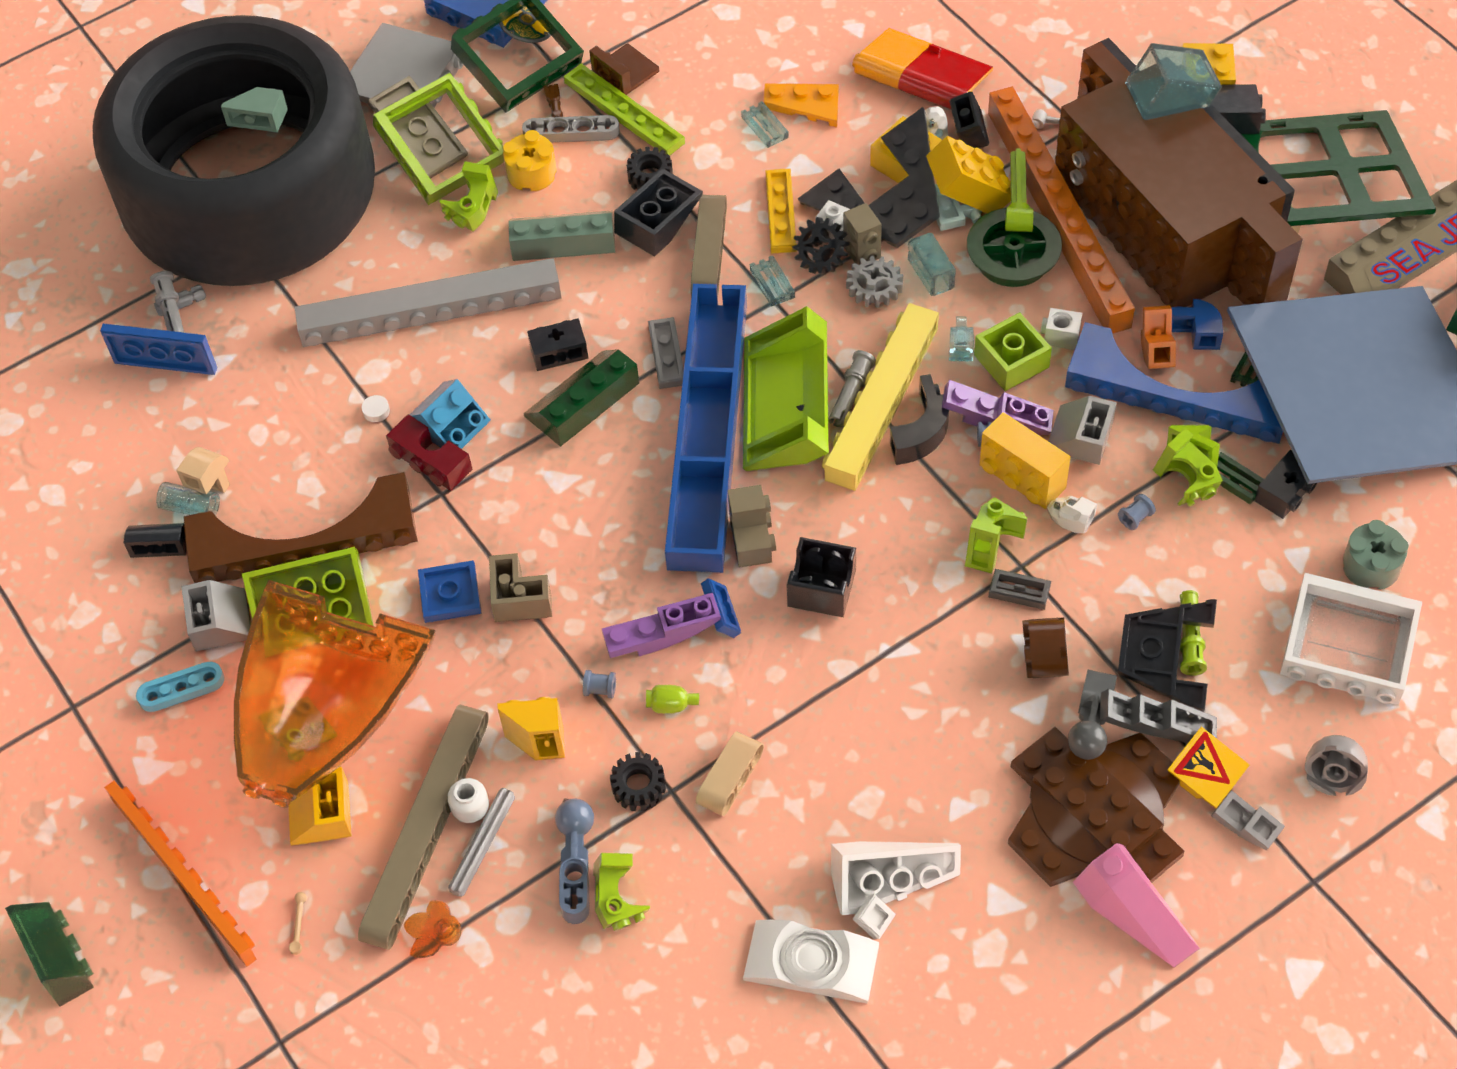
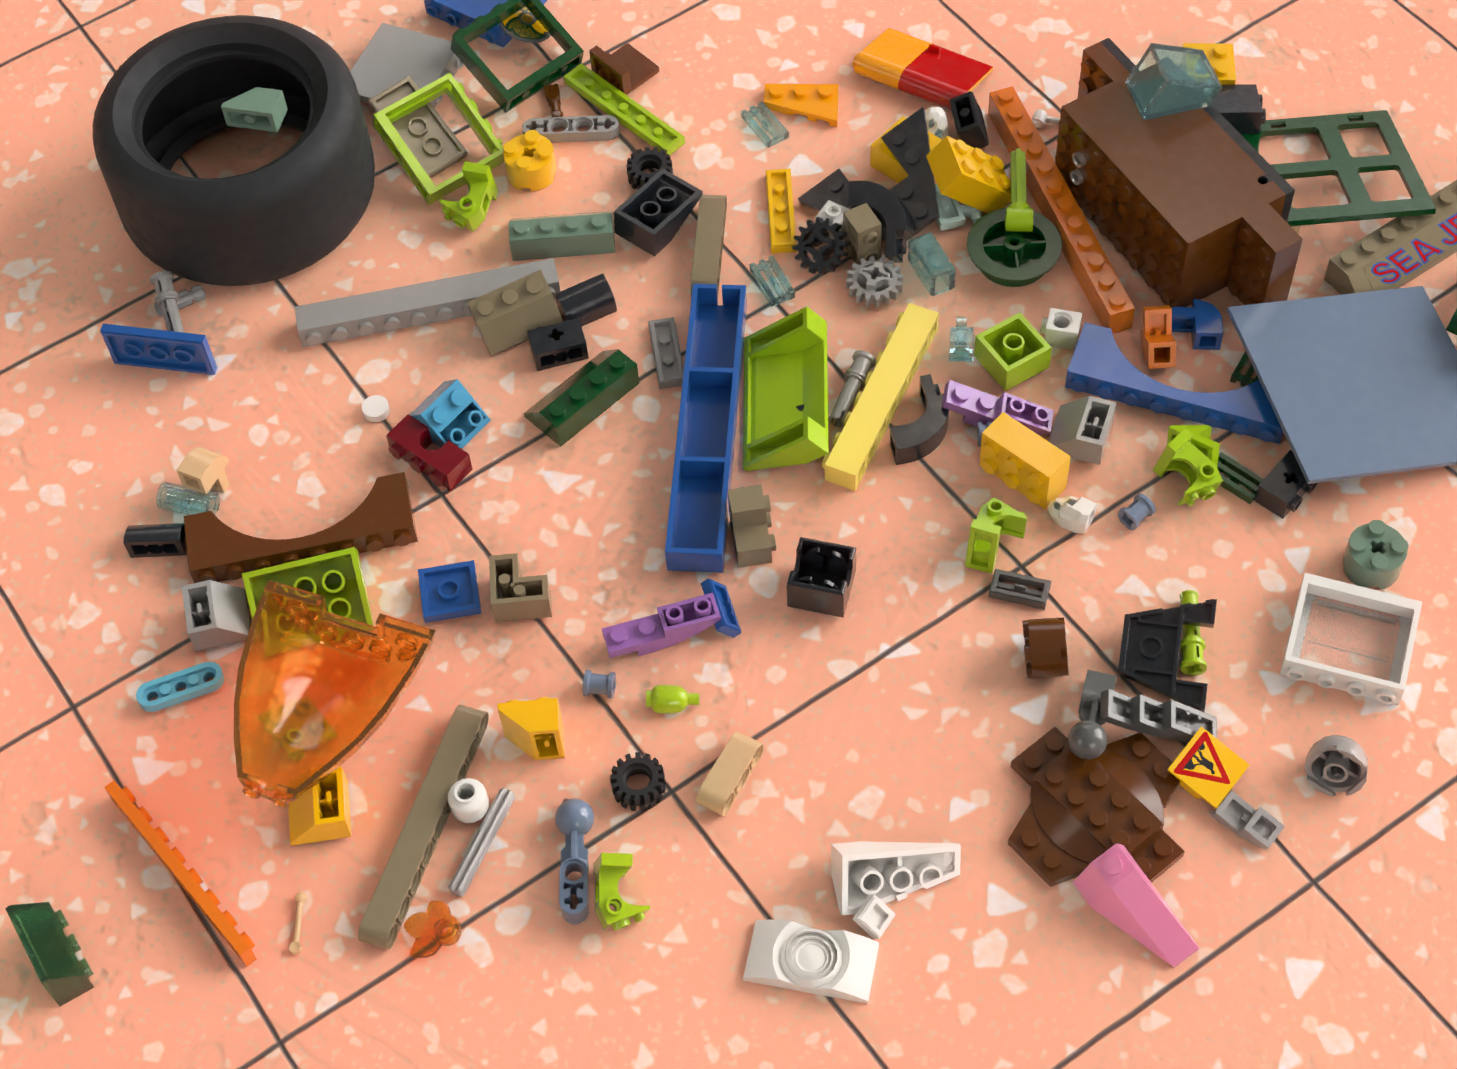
none -> dark tan slope [468,269,563,357]
none -> black brick [556,273,617,327]
none -> black arch [848,181,914,263]

